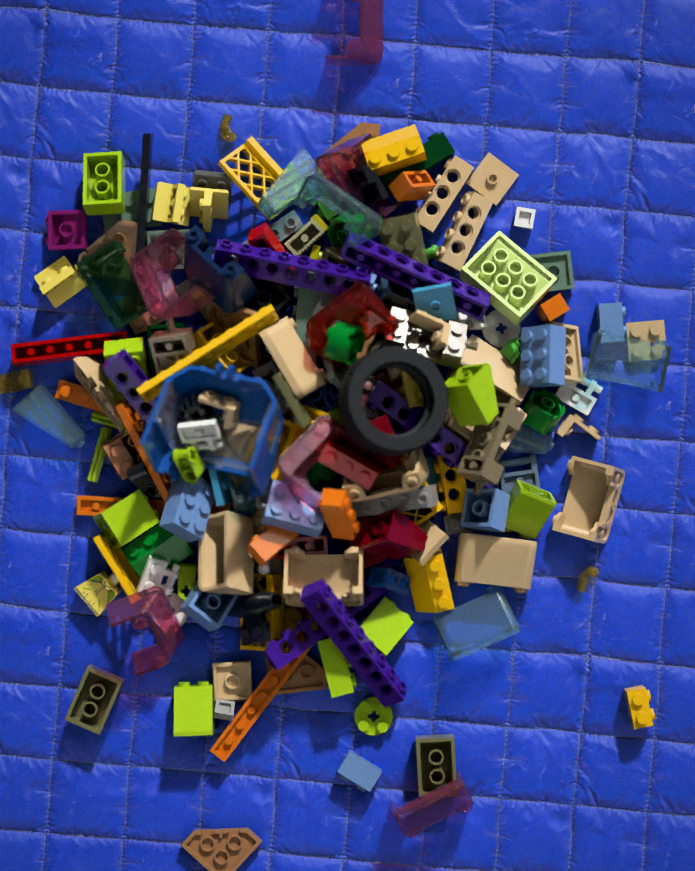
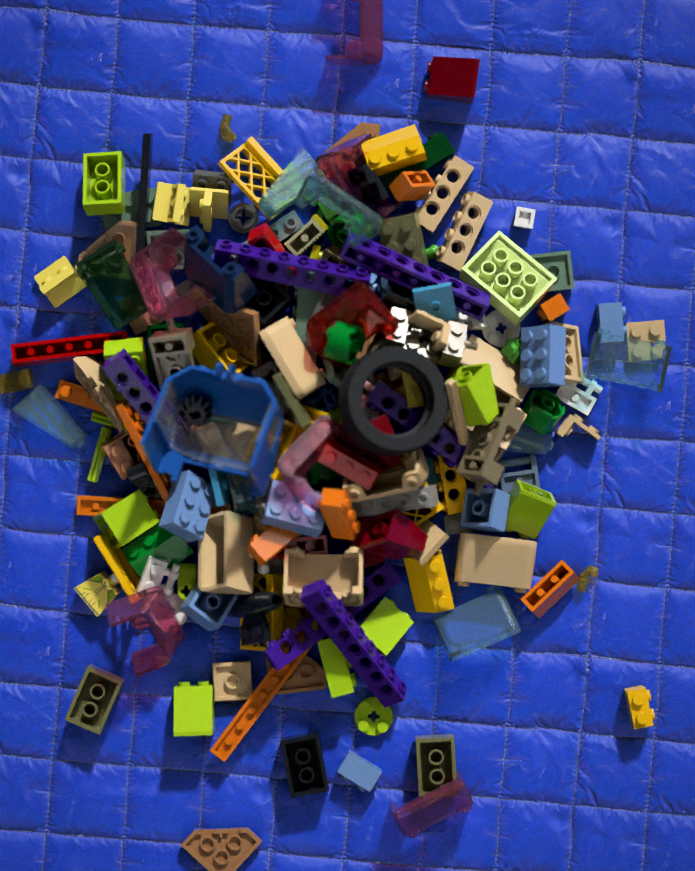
magenta plate [45,210,88,251] -> none
yellow plate [137,304,280,403] -> none
lime piece [172,446,206,484] -> none
white plate [177,419,225,452] -> none
tan bracket [198,390,241,430] -> none
light grey plate [213,699,235,721] -> none
blue bracket [367,566,411,595] -> none
tan plate [465,152,519,206] -> none
tan windscreen [552,456,625,544] -> none
none -> flat silver gear [228,203,259,234]
none -> black brick [281,731,329,798]
none -> dark red slope [424,56,480,104]
none -> tan axle [445,379,469,446]
none -> orange brick [520,560,581,619]

